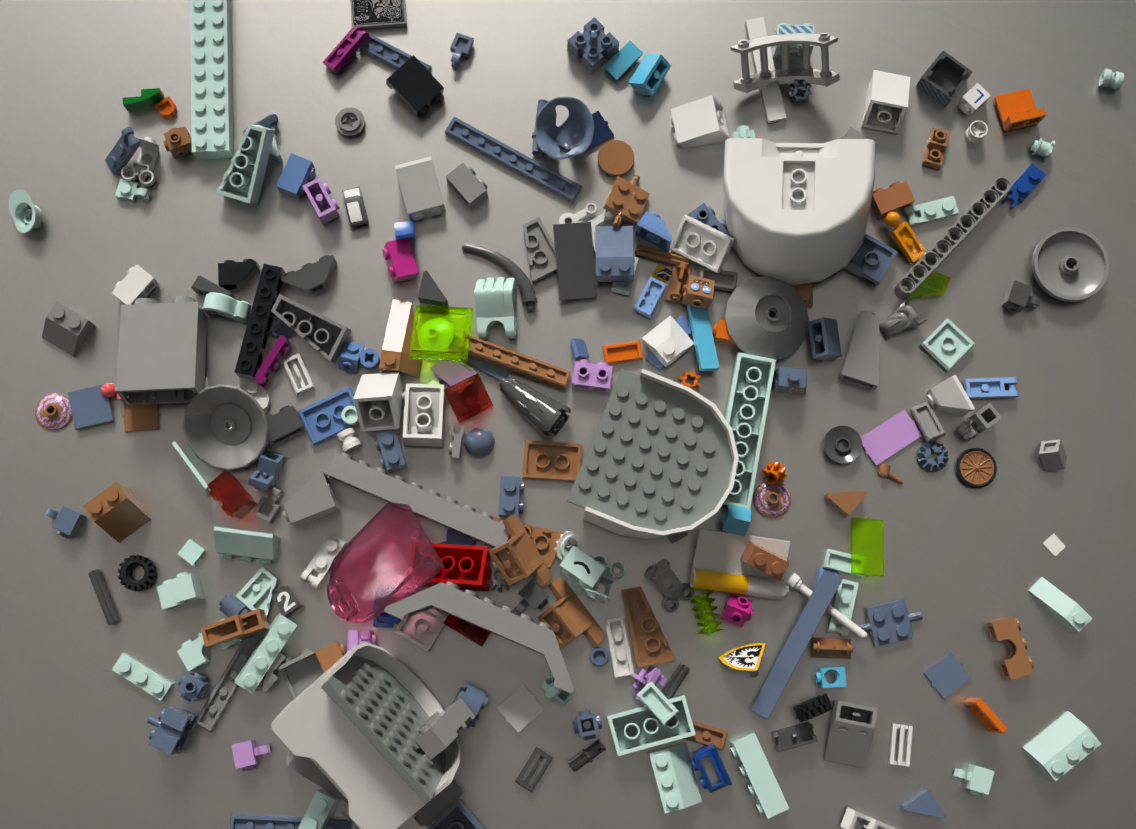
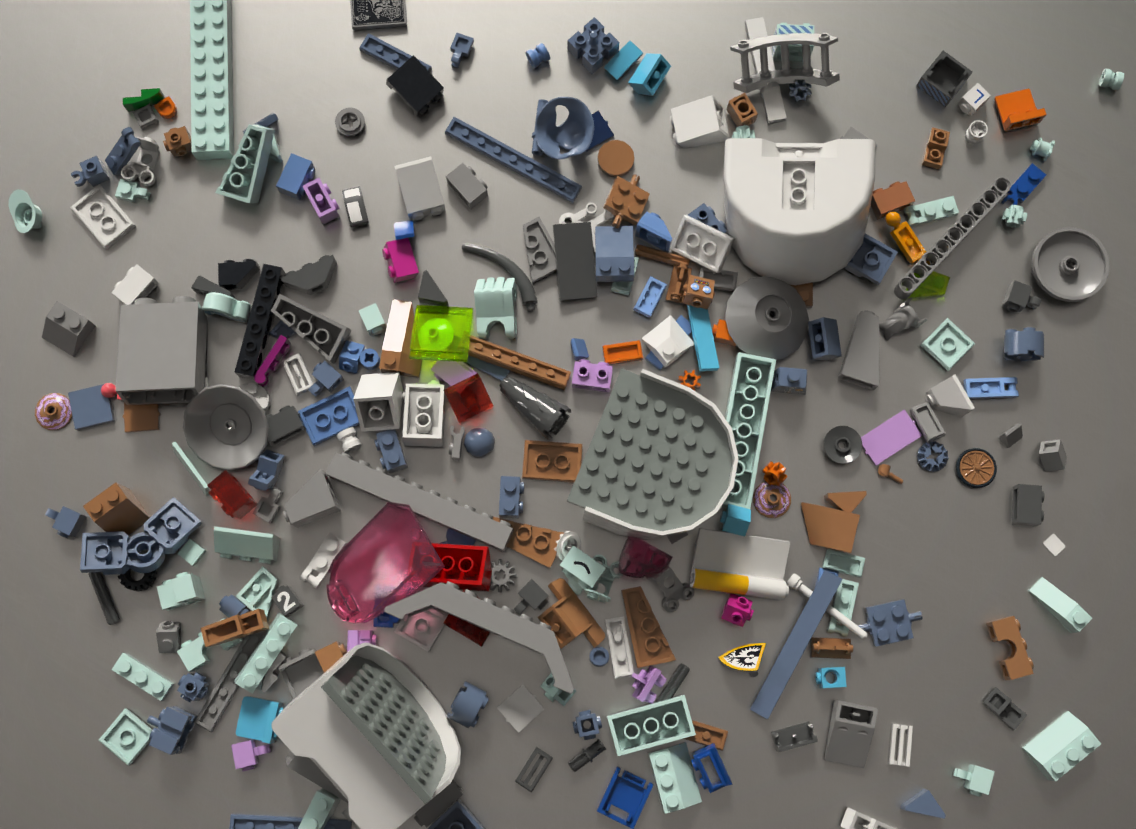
magenta plate [323,26,370,73] -> none
light aqua tile [341,406,359,426] -> none
light grey wedge [415,698,476,760] -> none
medium nougat plate [489,515,552,587] -> none
light aqua tile [637,681,679,725] -> none
sticker [652,264,672,283] -> none
clear neon green piece [690,591,724,635] -> none
light aqua brick [730,733,790,819] -> none
nougat brick [740,541,789,580] -> none
black tyre [793,693,833,722] -> none
clear neon green piece [851,517,884,577] -> none
white slope [861,70,910,134] -> none
sand blue piece [923,652,971,699] -> none
light grey brick [958,403,1002,440] -> none
orange tile [964,698,1008,734] -> none
none -> white tile [70,184,136,250]
none -> sand blue brick [71,156,110,187]
none -> sand blue plate [80,497,202,575]
none -> light aqua plate [98,708,152,766]
none -> light grey tile [133,104,159,130]
none -> light grey bracket [156,621,181,653]
none -> medium azure bracket [236,696,284,744]
none -> sand blue brick [308,361,344,397]
none -> light aqua brick [358,303,387,335]
none -> medium blue wheel [525,43,550,68]
none -> blue container [597,766,654,829]
none -> clear pink brick [619,537,673,578]
none -> medium nougat head [726,92,758,127]
none -> medium nougat slope [801,502,860,553]
none -> dark grey slope [983,687,1027,731]
none -> light grey slope [999,423,1023,448]
none -> light aqua gear [1002,205,1028,228]
none -> sand blue brick [1004,327,1044,361]
none -> dark grey brick [1012,484,1045,526]

